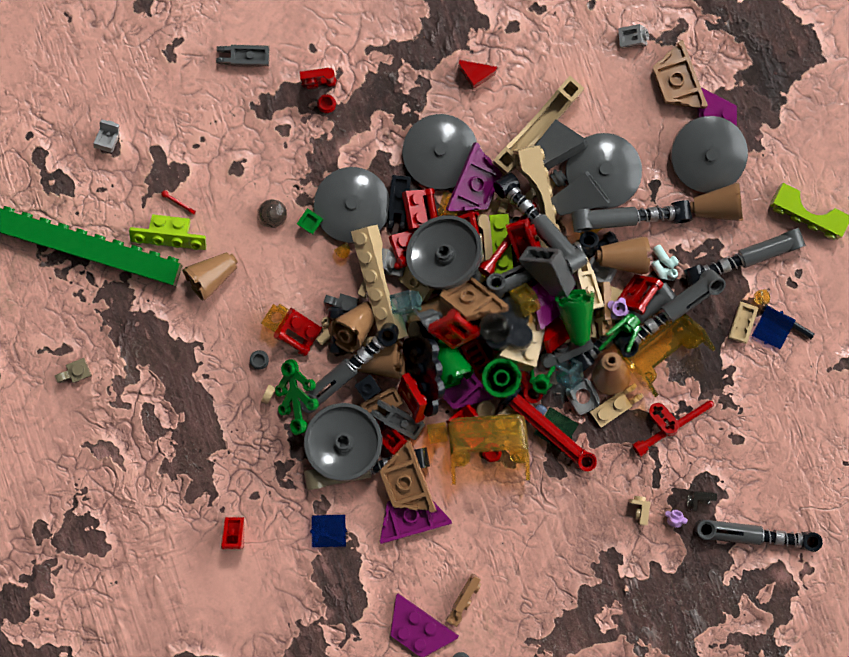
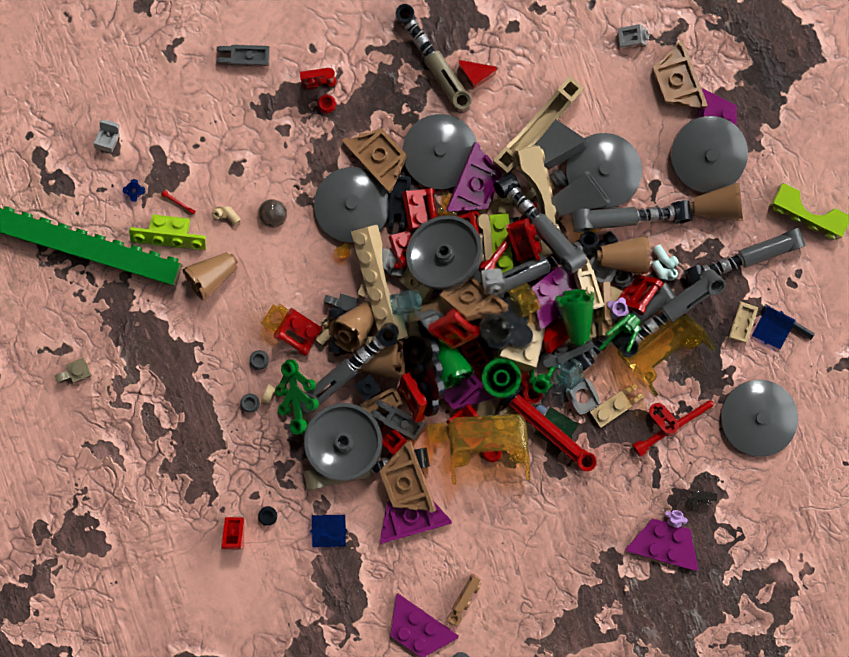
green tile [297,208,324,235] -> none
dark grey slope [519,247,576,297] -> none
medium nougat cone [592,352,631,395] -> none
tan bracket [629,496,650,525] -> none
piece [694,519,823,552] -> none
clear yellow hinge [754,289,770,305] -> none
none -> clear blue plate [123,179,146,202]
none -> tan arm [212,206,241,225]
none -> dark grey plate [240,393,260,413]
none -> black plate [258,506,278,526]
none -> medium nougat wing [342,128,407,194]
none -> piece [396,4,472,113]
none -> light grey bracket [481,269,504,295]
none -> dark grey plate [614,270,633,288]
none -> magenta wing [625,518,698,571]
none -> dark grey dish [720,380,798,457]

